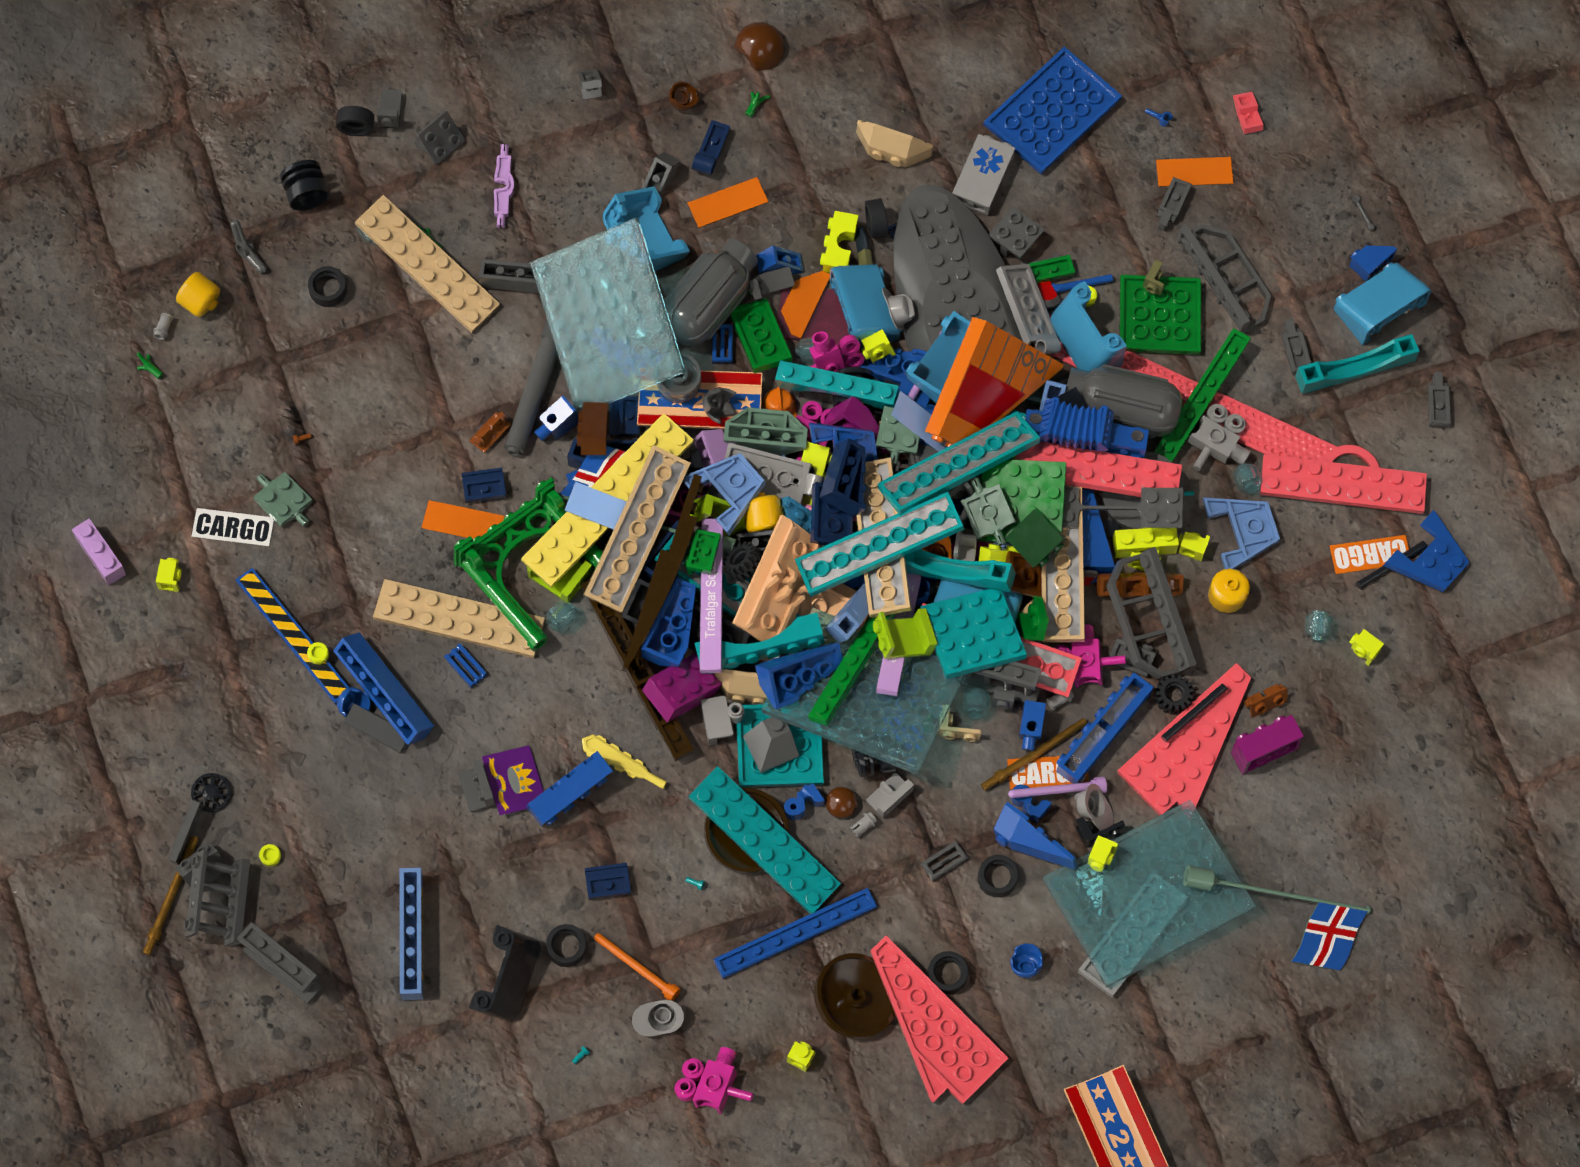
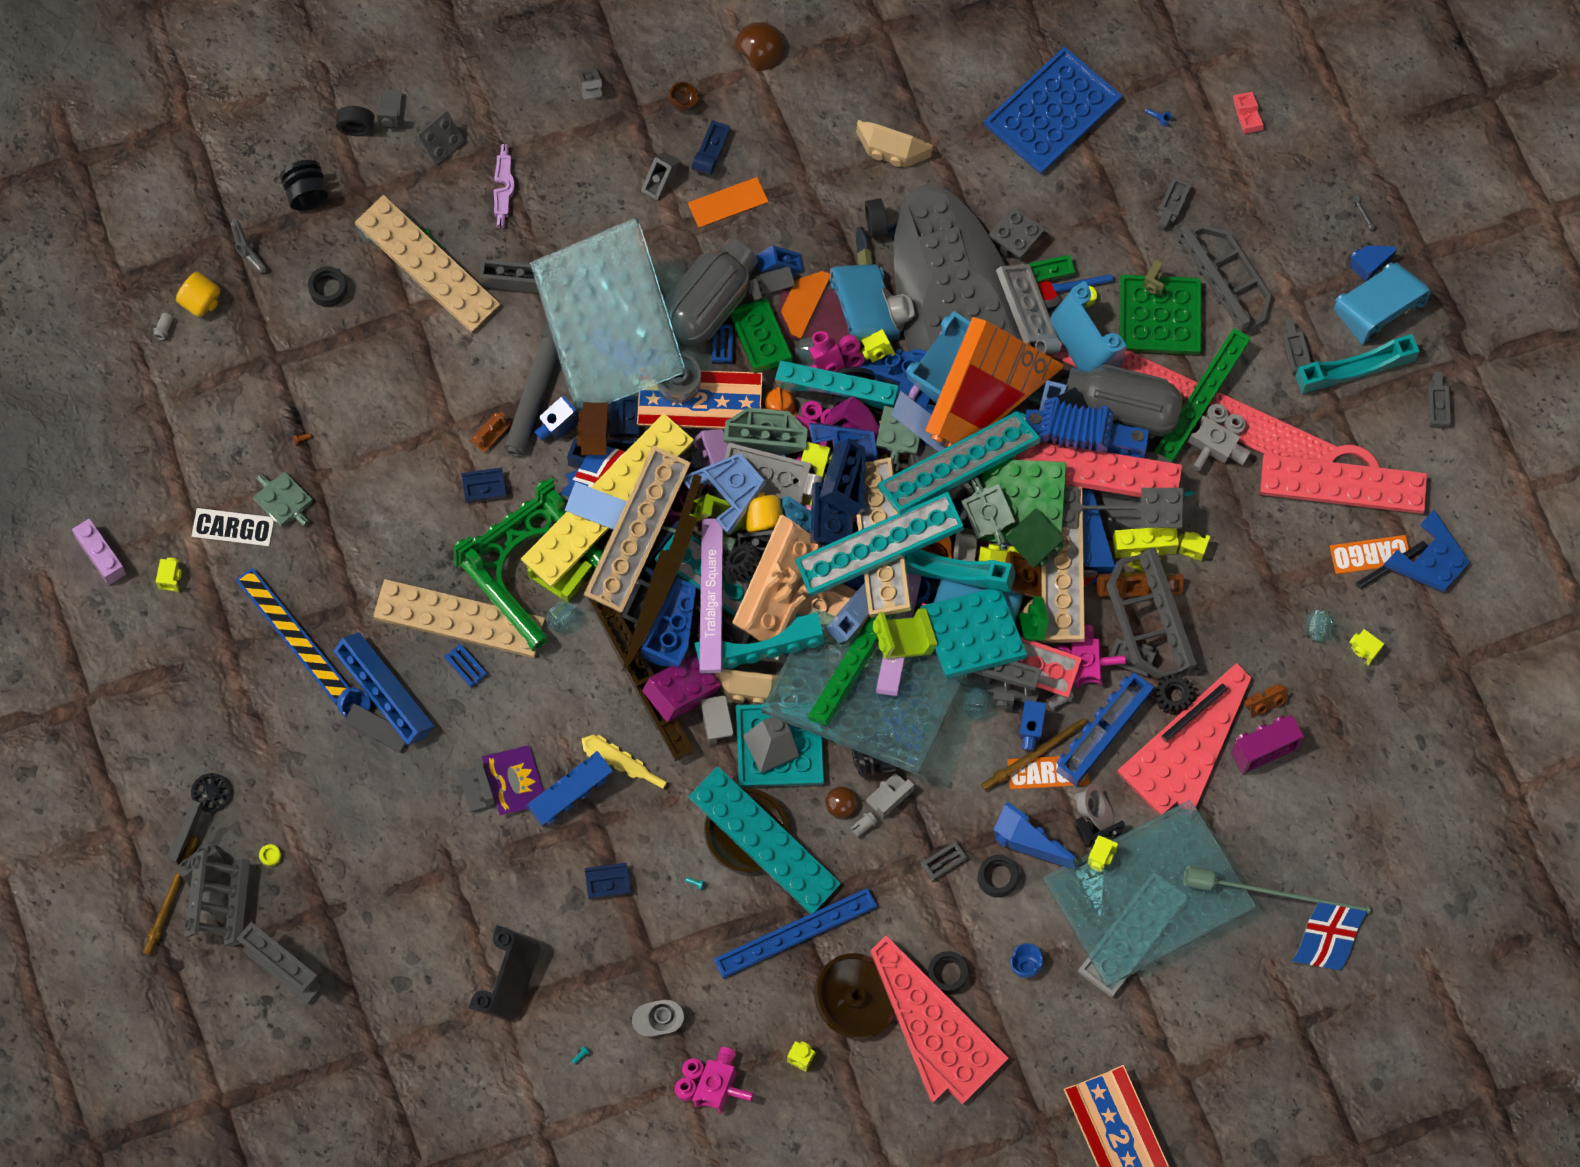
green bar [136,352,163,379] -> none
neon yellow tile [307,642,329,665] -> none
medium blue brick [400,868,423,1000] -> none
orange sticker [421,500,505,544] -> none
black tyre [546,924,587,967] -> none
orange piece [594,933,681,1001] -> none
dark azure windscreen [603,186,690,276] -> none
green bracket [684,529,721,575] -> none
dark grey piece [702,387,737,424] -> none
light grey pin [727,702,744,723] -> none
green bar [745,92,770,117] -> none
blue wedge [755,643,843,709] -> none
blue leg [784,784,825,820] -> none
neon yellow arch [820,211,858,274] -> none
tan bracket [938,706,981,742] -> none
light grey panel [952,134,1015,216] -> none
lavender piece [1008,777,1107,798] -> none
blue leg [1011,784,1052,823] -> none
orange sticker [1156,157,1233,186] -> none
medium blue wing [1202,497,1280,569] -> none
yellow head [1208,568,1250,613] -> none
clear light blue head [1233,463,1263,494] -> none

